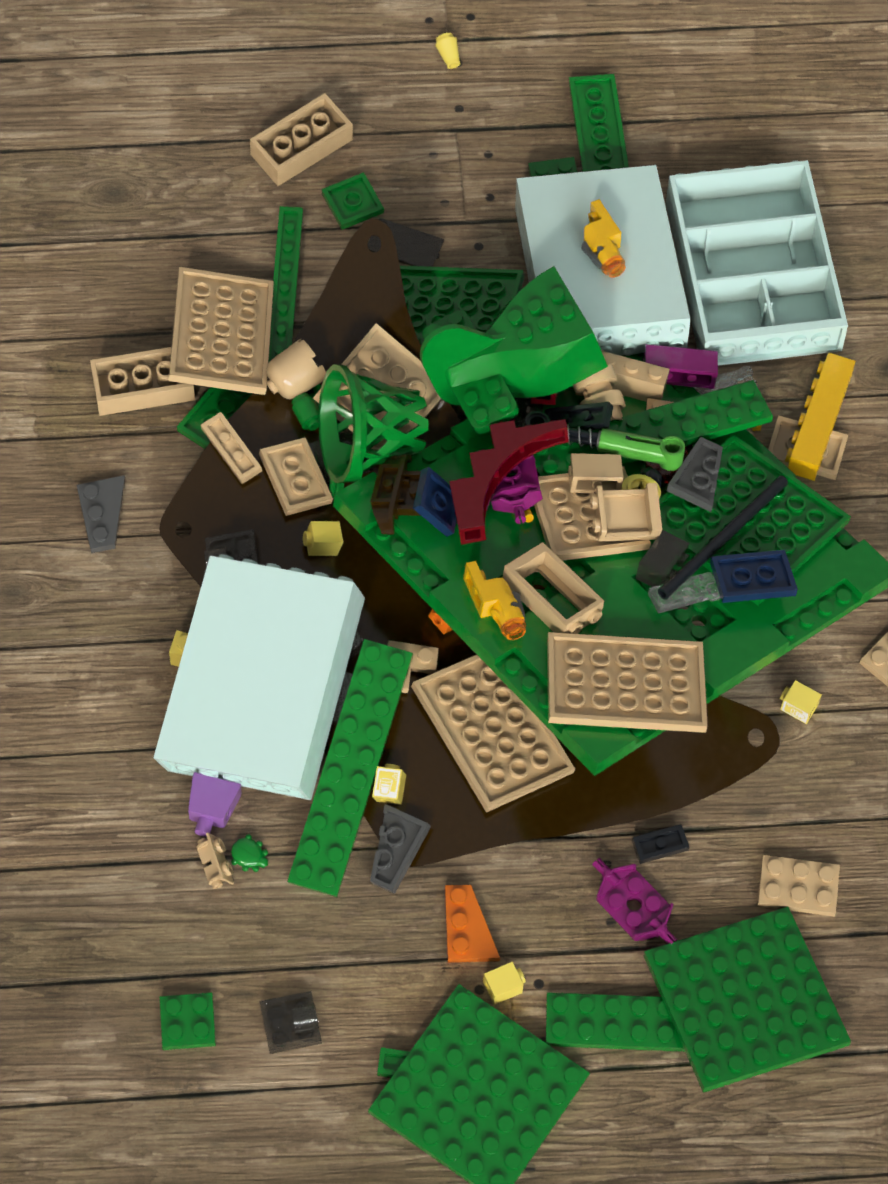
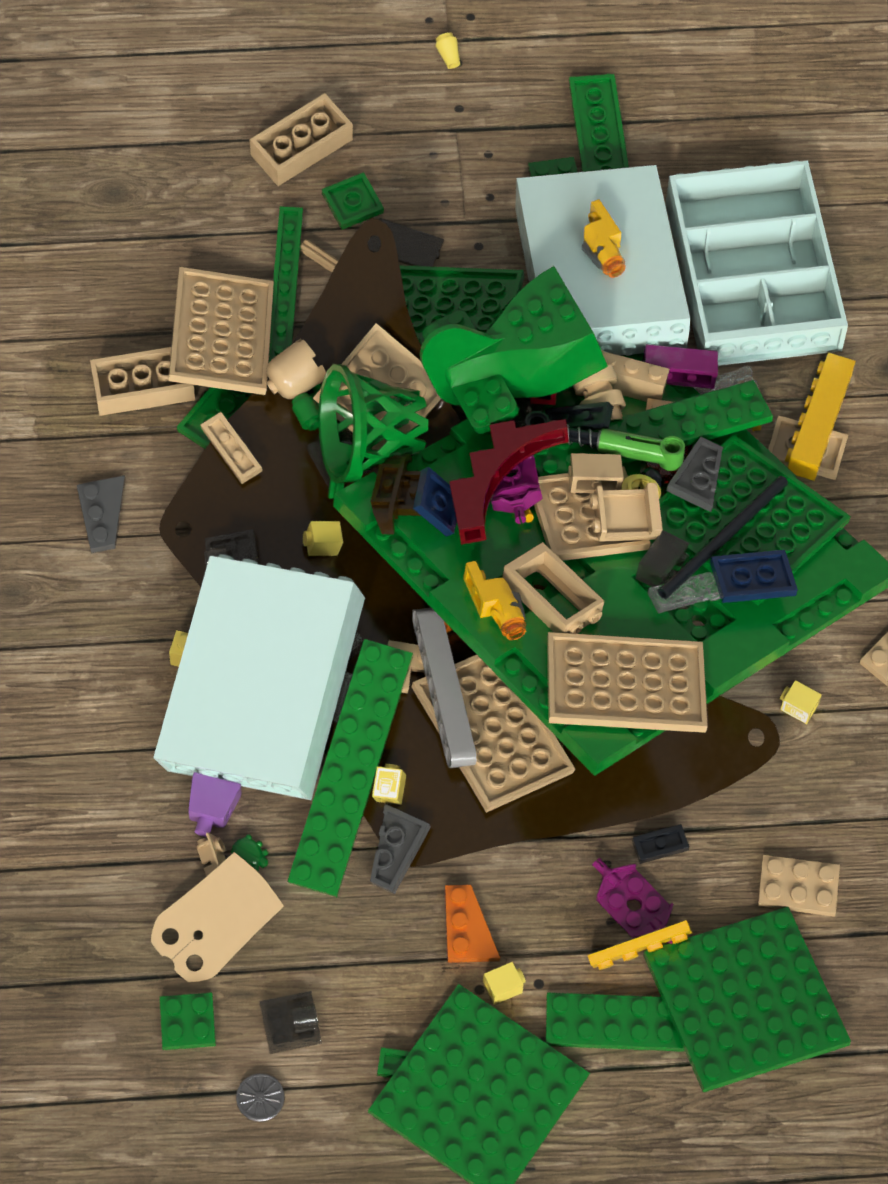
tan plate [259,437,333,516] -> none
none -> tan piece [151,852,284,982]
none -> flat silver wheel [236,1074,284,1122]
none -> tan axle [300,240,339,272]
none -> light grey beam [412,608,476,768]
none -> yellow plate [587,920,692,970]

